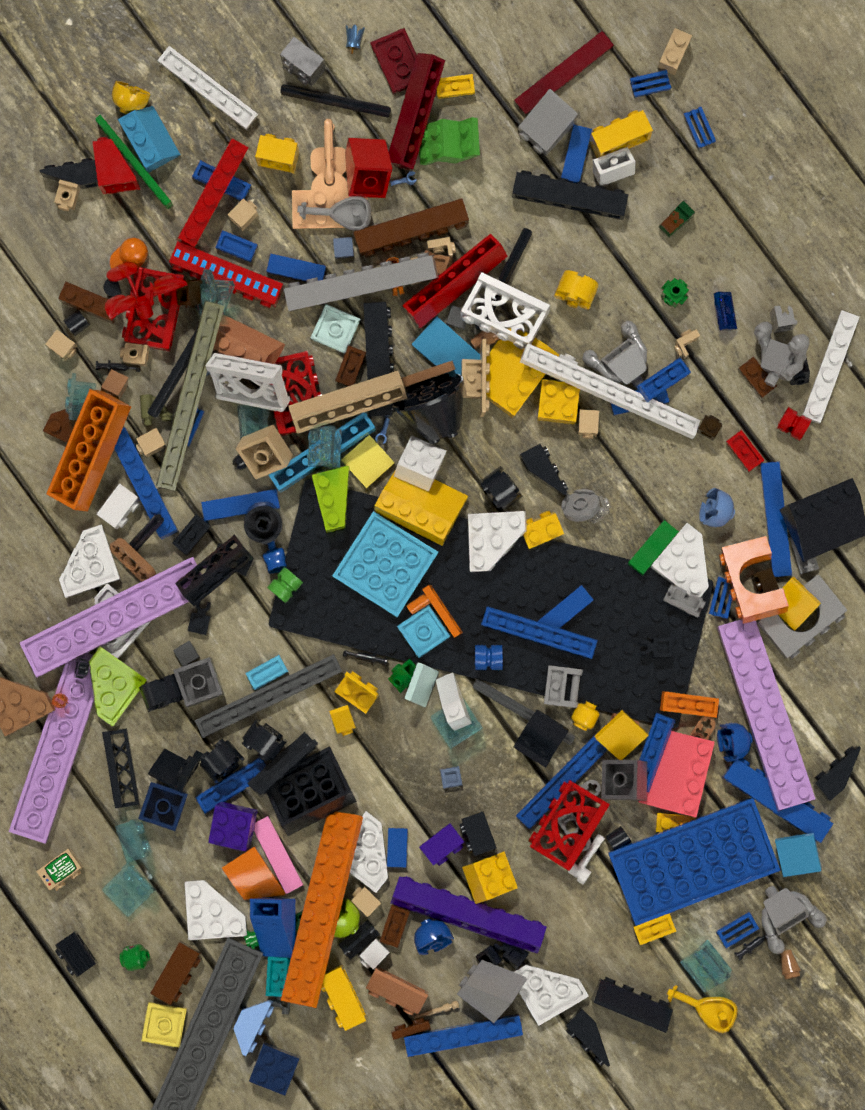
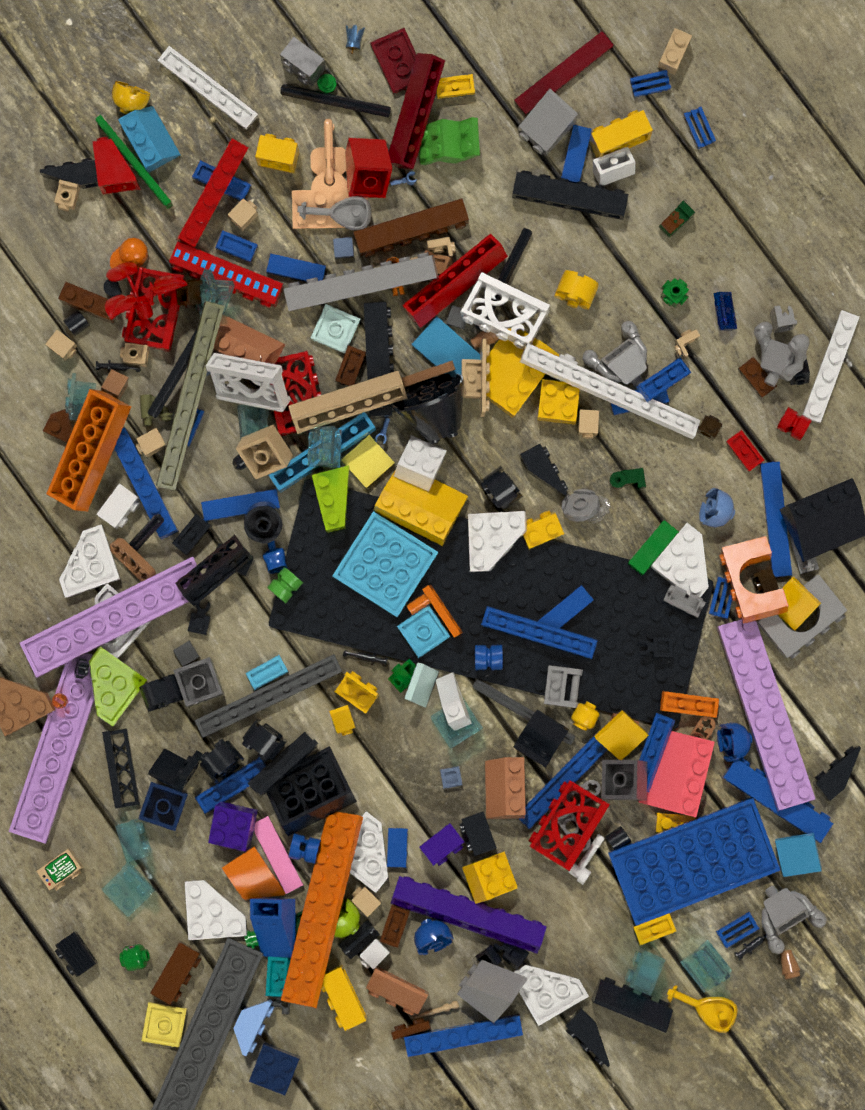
none -> blue wheel [288,833,321,864]
none -> green plate [318,74,337,93]
none -> nougat slope [485,757,525,819]
none -> dark green leg [609,468,646,490]
none -> clear light blue brick [625,948,666,996]

